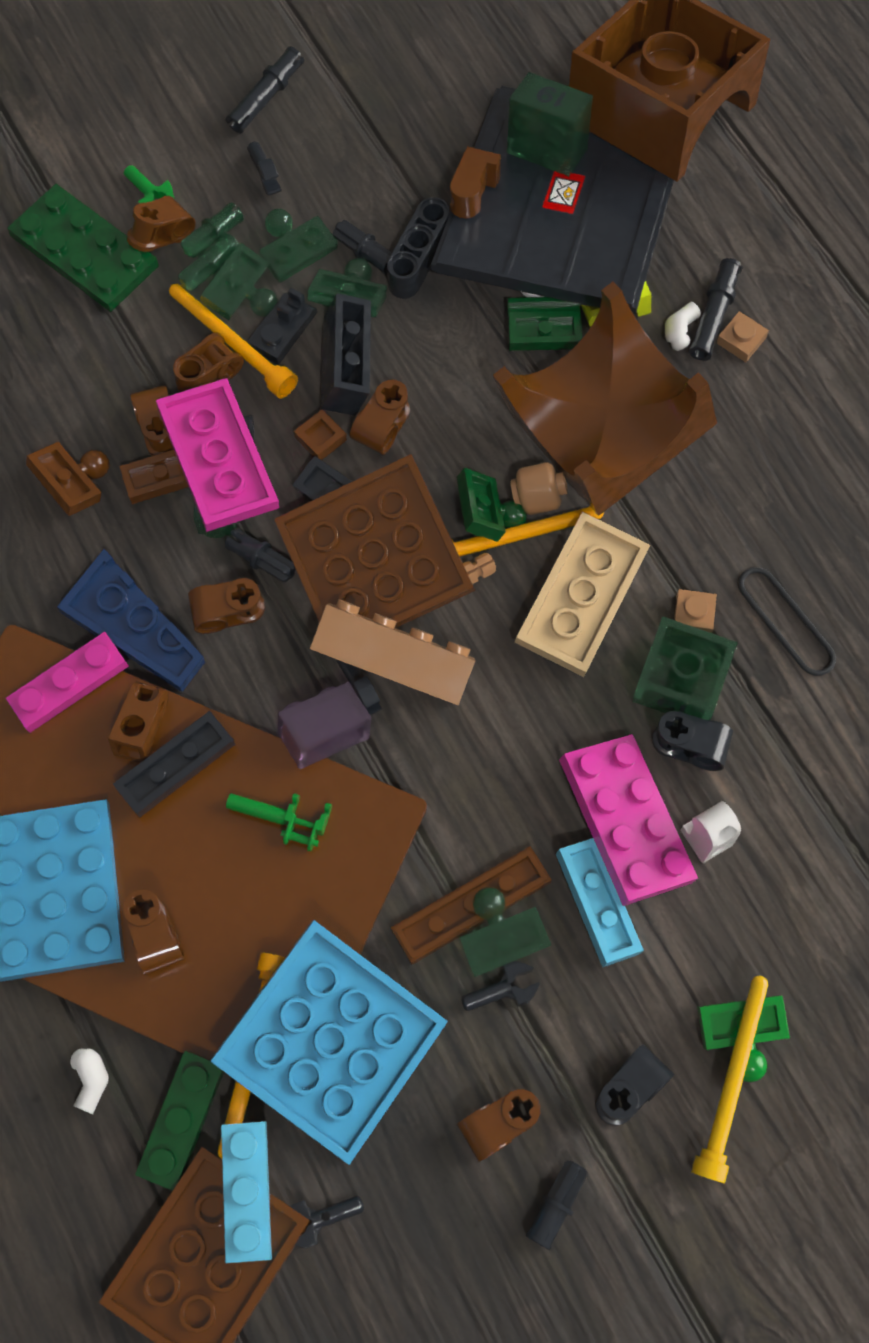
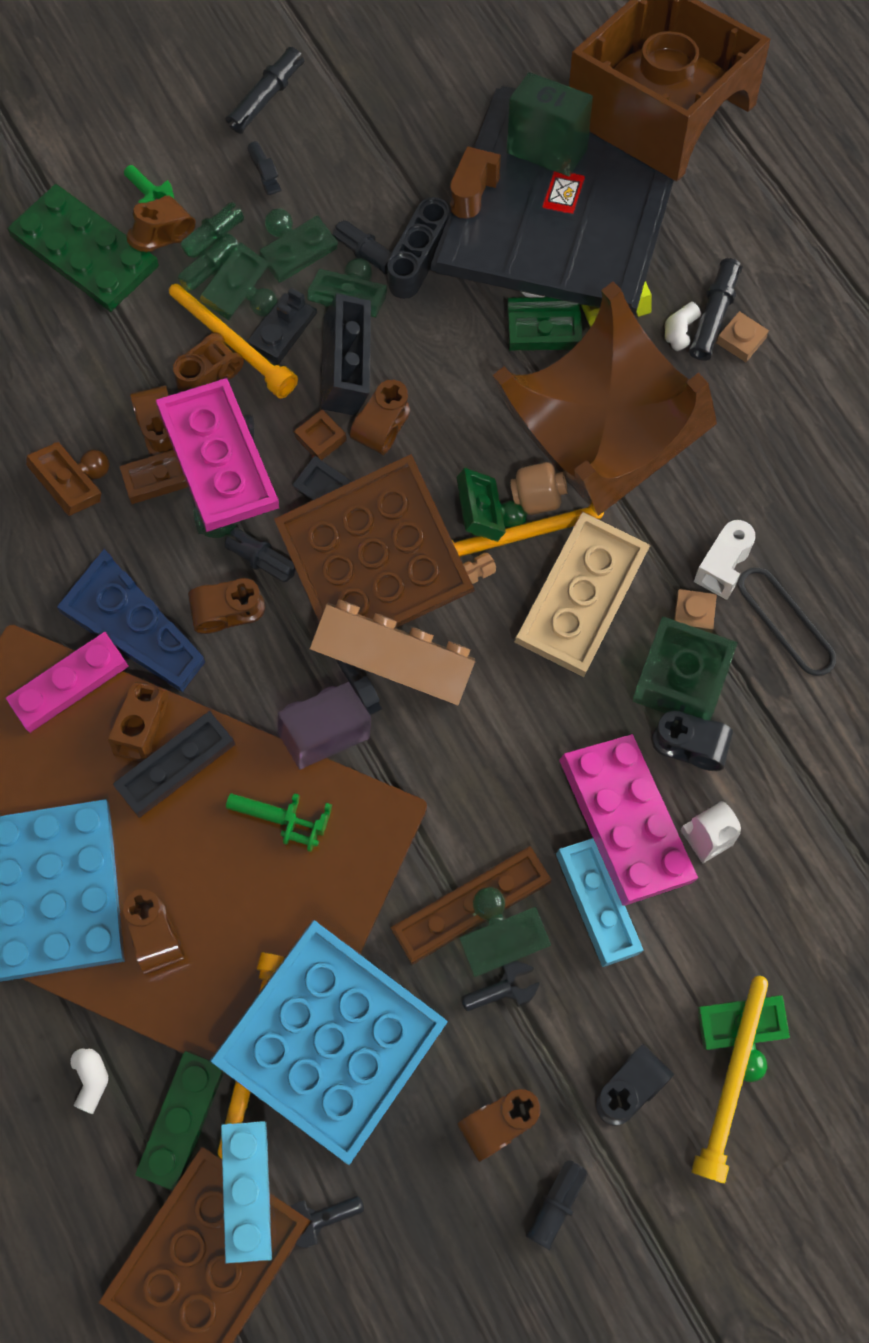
none -> white leg [694,520,756,600]

